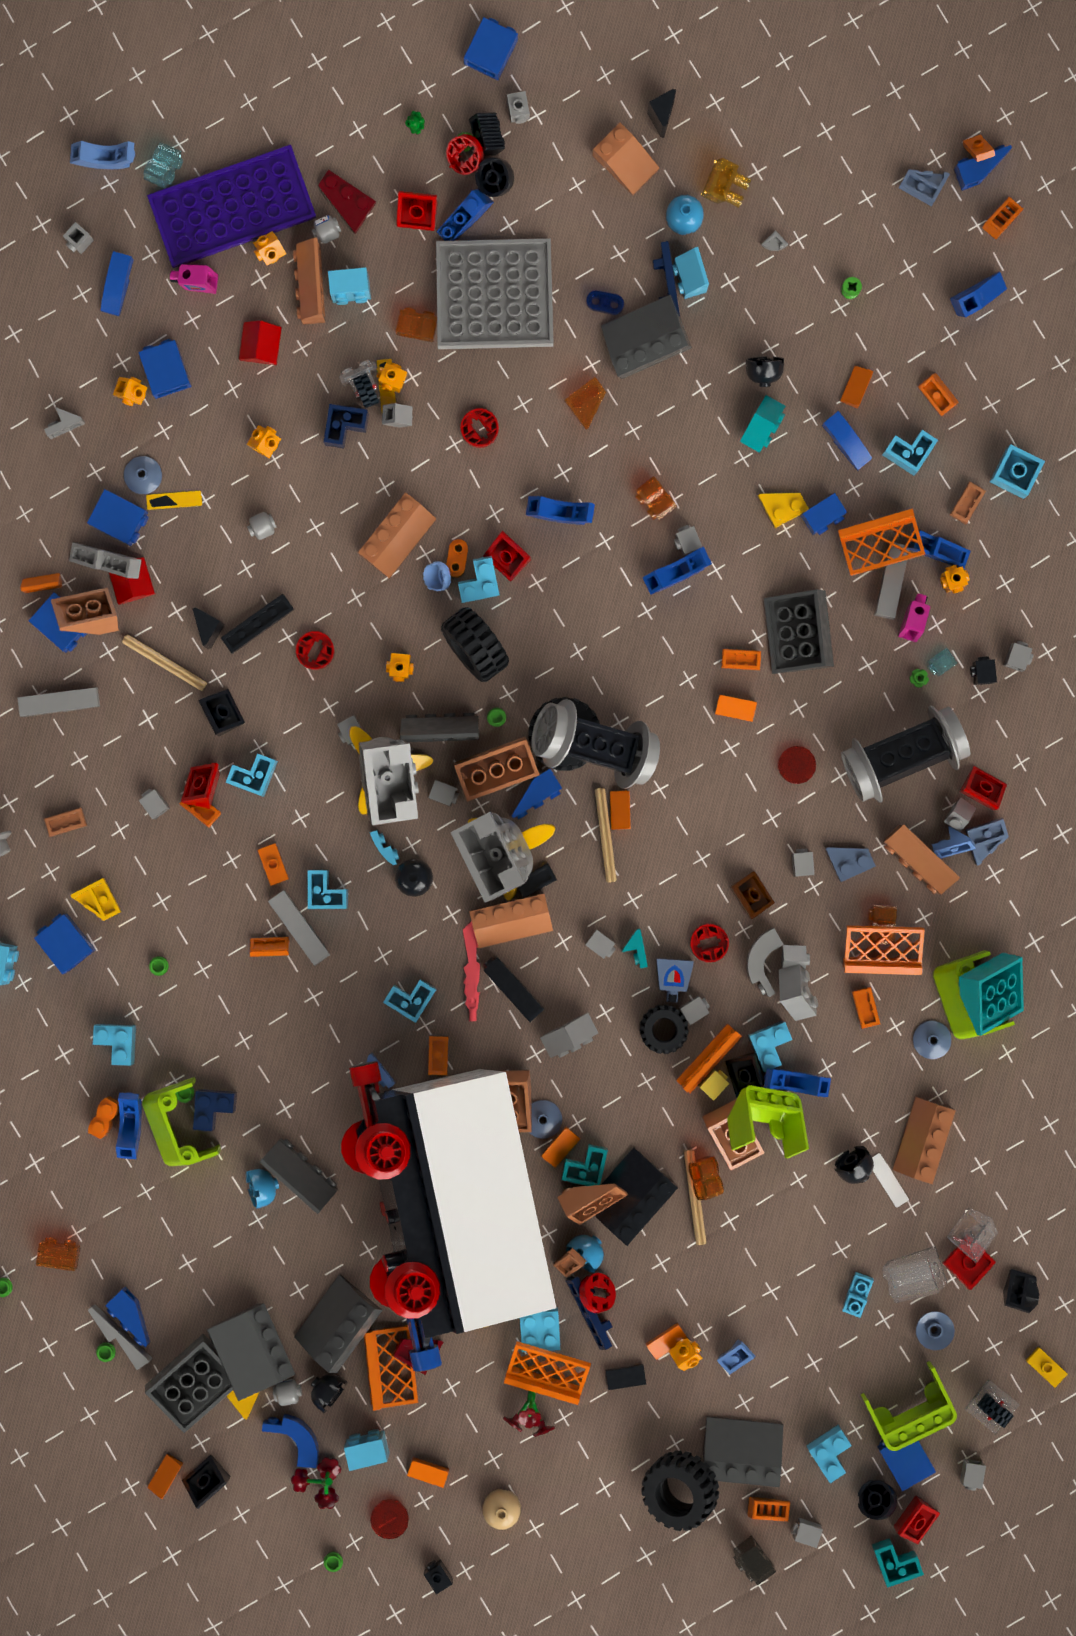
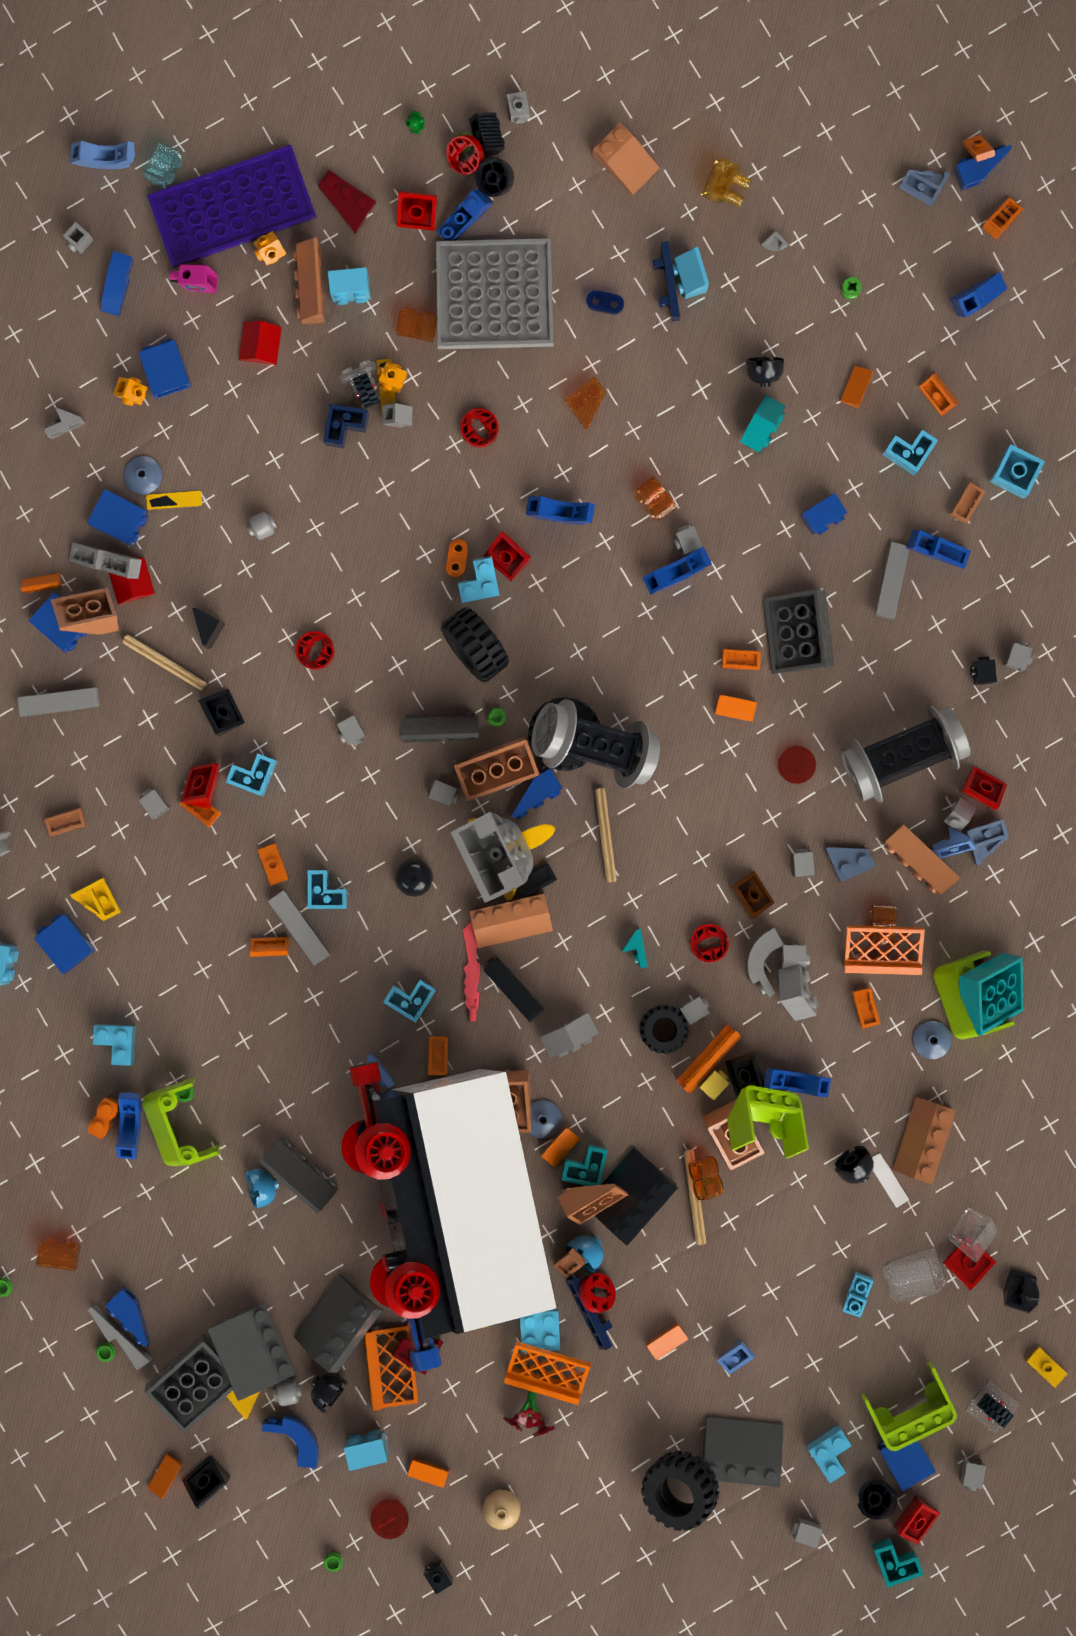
bright green plate [149,956,169,976] -> none
dark blue brick [193,1089,237,1131] -> none
black plate [221,594,295,654] -> none
light orange brick [246,425,281,458] -> none
dark red plant [291,1457,342,1509] -> none
light grey head [312,215,341,244] -> none
light grey brick [349,726,433,825] -> none
nougat slope [358,492,436,579] -> none
medium azure slope [370,830,399,865] -> none
light orange brick [386,653,414,682] -> none
light blue hair [423,561,451,592] -> none
blue brick [464,17,518,80] -> none
light grey brick [585,929,616,959] -> none
dark grey slope [601,294,692,379] -> none
black tile [605,1364,647,1390] -> none
orange slope [610,791,631,830] -> none
black slope [647,89,676,138] -> none
sand blue torso [656,958,694,1003] -> none
dark azure cylinder [666,195,704,235] -> none
light orange brick [669,1338,703,1371] -> none
clear smoke brick [733,1535,776,1585] -> none
orange slope [747,1497,790,1521] -> none
medium azure brick [748,1021,792,1072] -> none
yellow wing [758,493,809,528] -> none
blue slope [822,411,872,471] -> none
orange fence [838,508,925,576] -> none
dark pink torso [898,594,930,642] -> none
bright green plate [910,669,929,688] -> none
sand blue dish [916,1311,955,1350] -> none
clear light blue bracket [927,648,957,677] -> none
light orange brick [940,565,969,594] -> none

